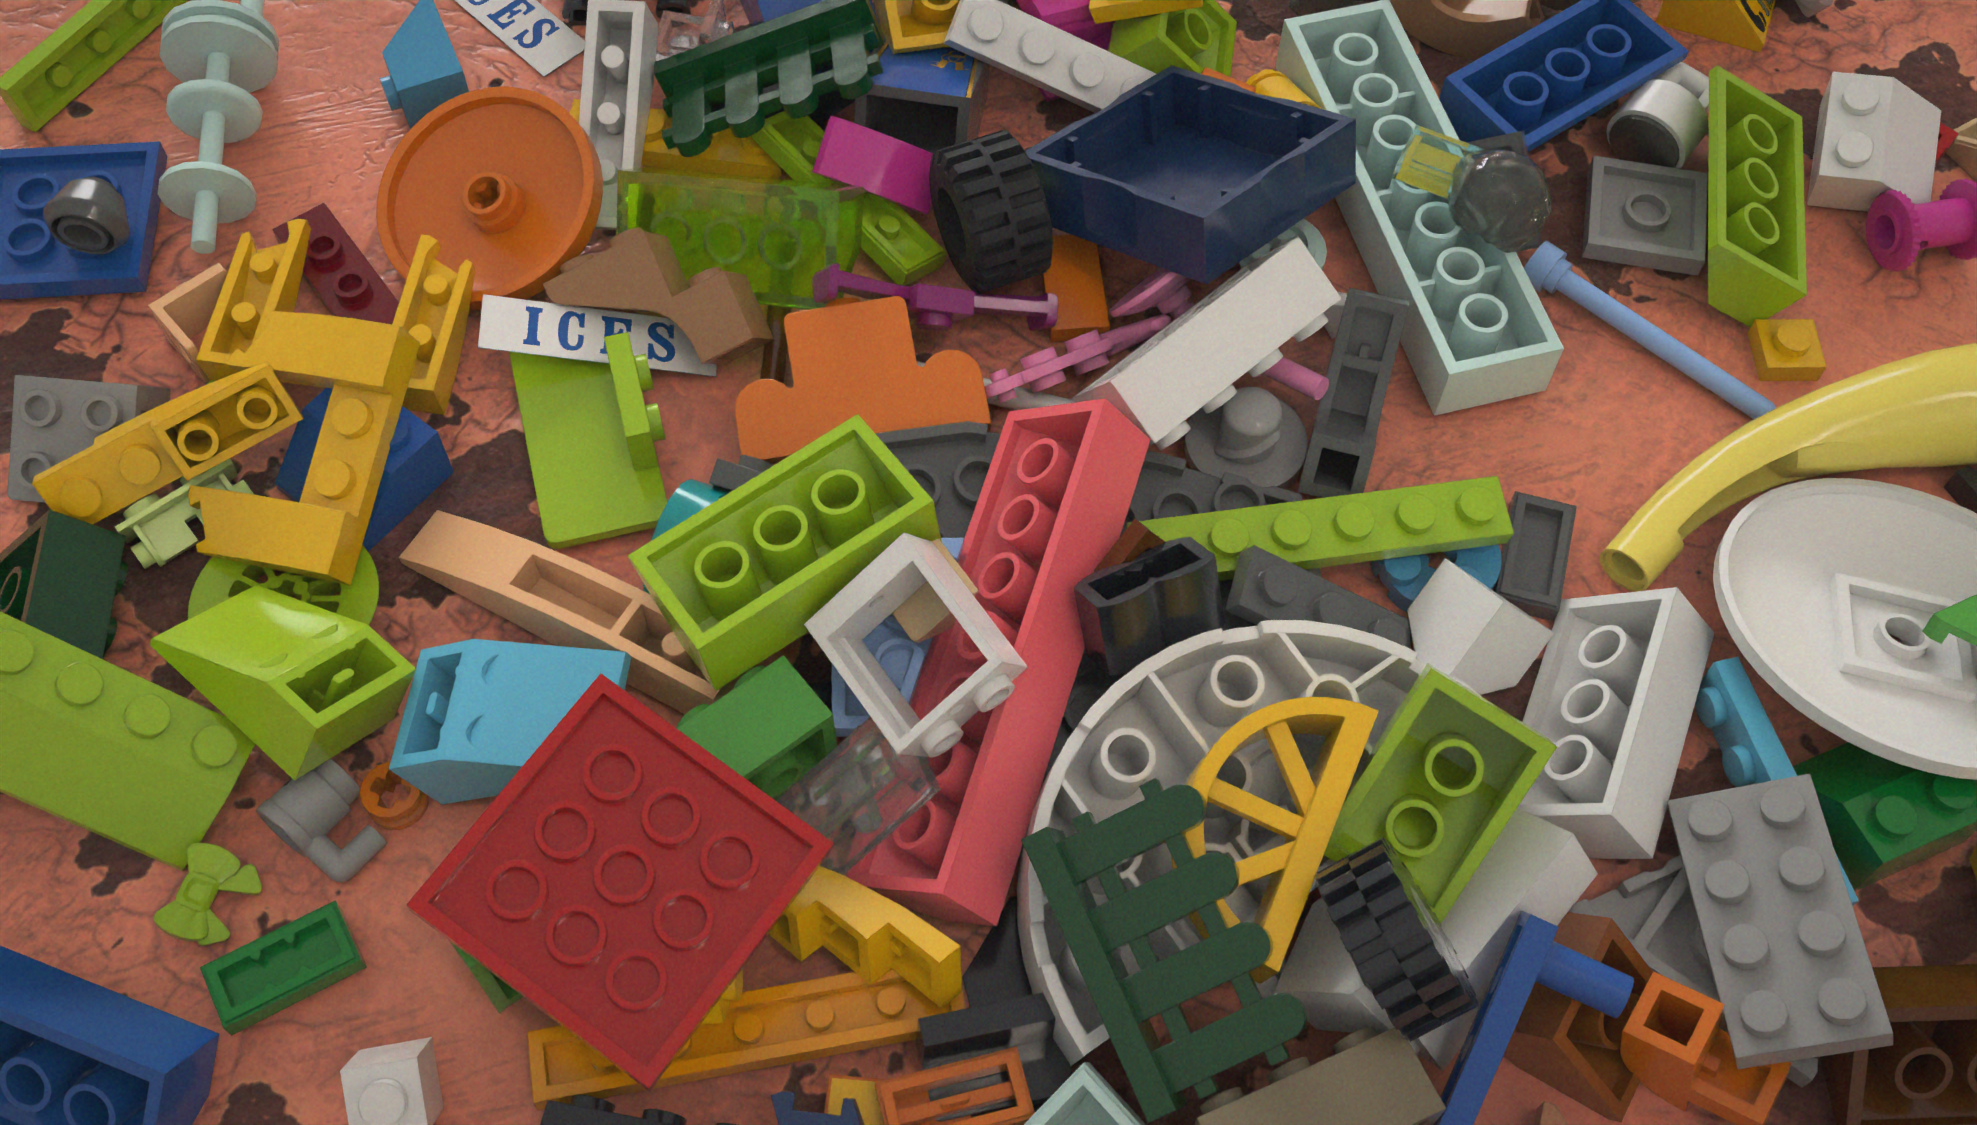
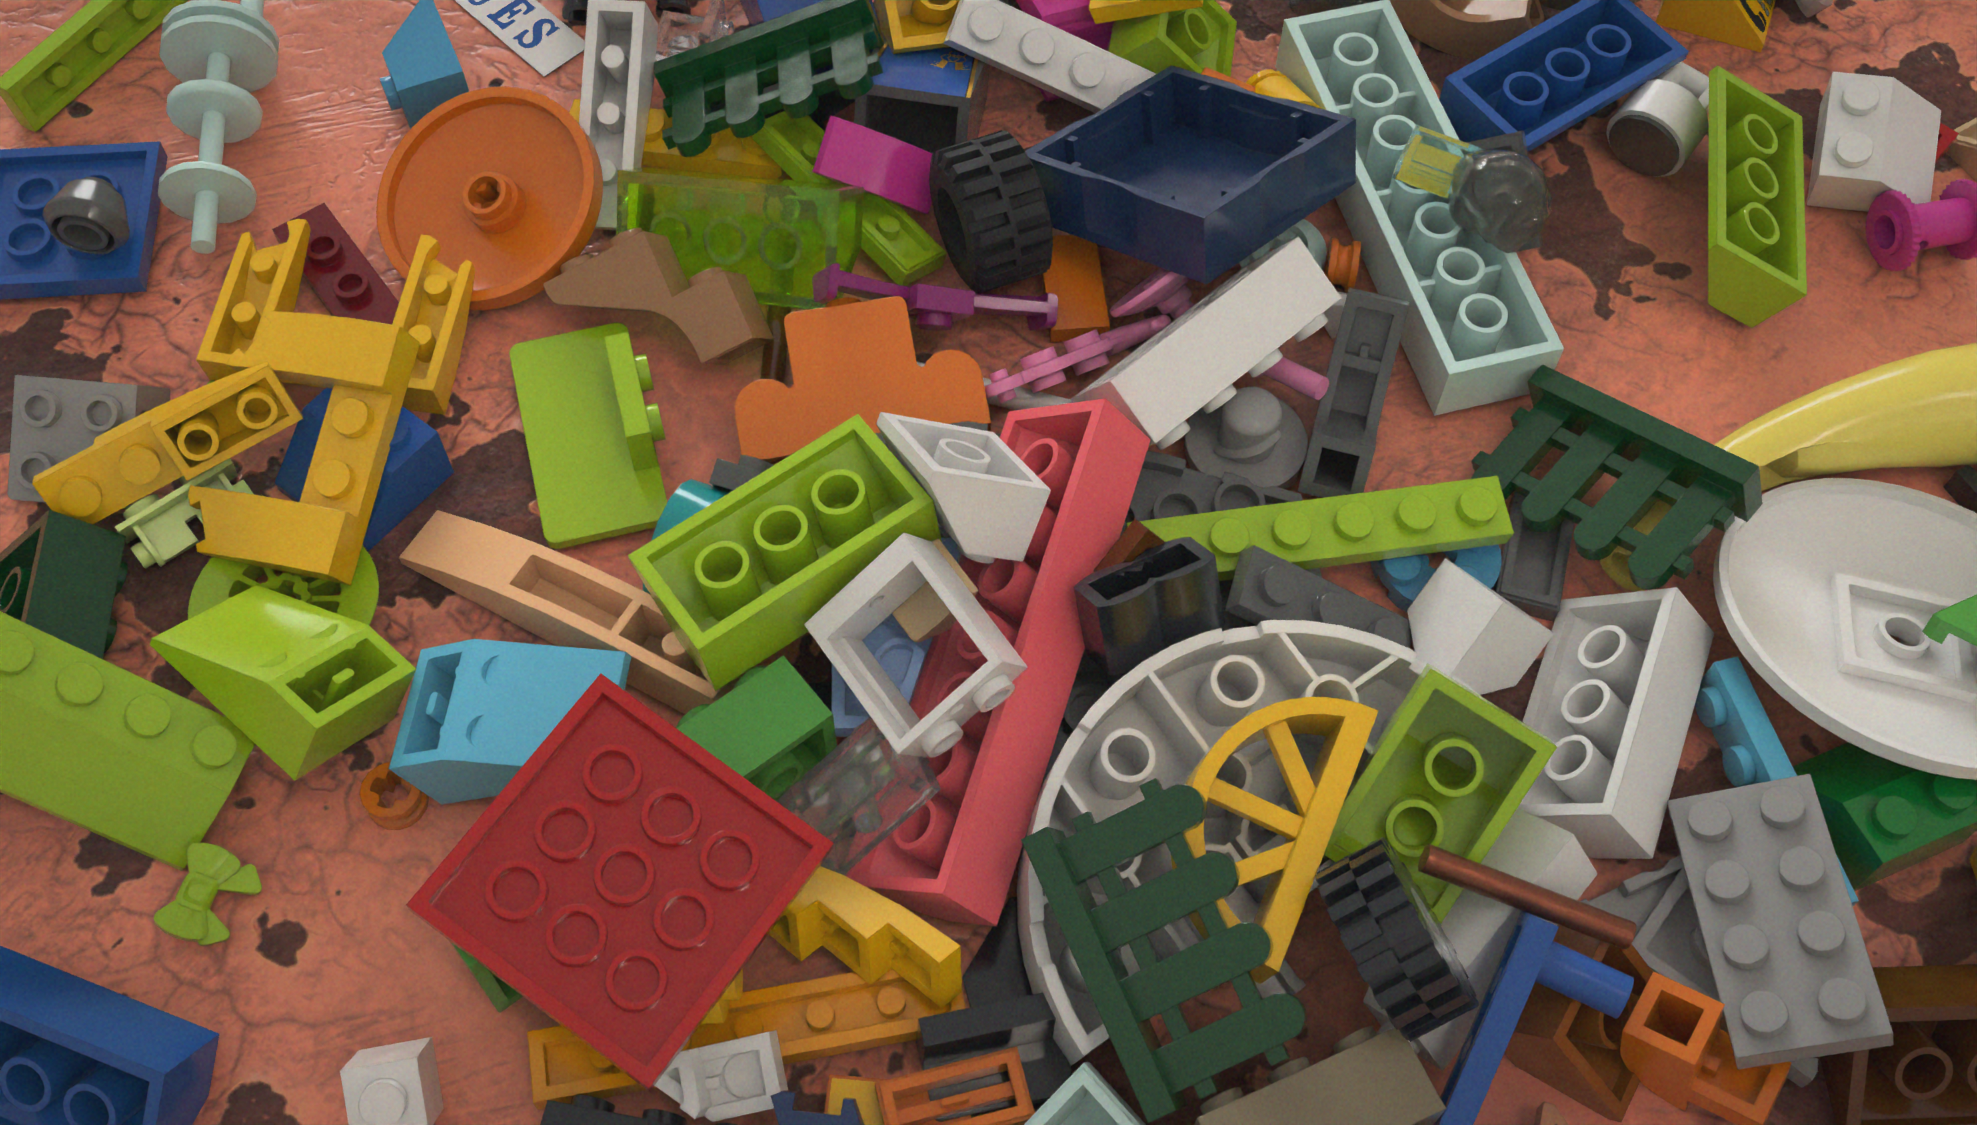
light nougat bracket [148,263,227,384] -> none
green plate [200,901,367,1036] -> none
light grey piece [256,759,387,882] -> none
white sticker [478,294,717,377] -> none
white slope [1275,897,1394,1034] -> none
light blue piece [1524,240,1776,419] -> none
light grey plate [1582,156,1708,276] -> none
yellow plate [1747,319,1827,381] -> none
none -> white slope [654,1030,788,1122]
none -> white slope [876,412,1051,564]
none -> orange bush [1324,237,1361,292]
none -> copper bar [1418,844,1636,950]
none -> dark green fence [1471,364,1763,590]

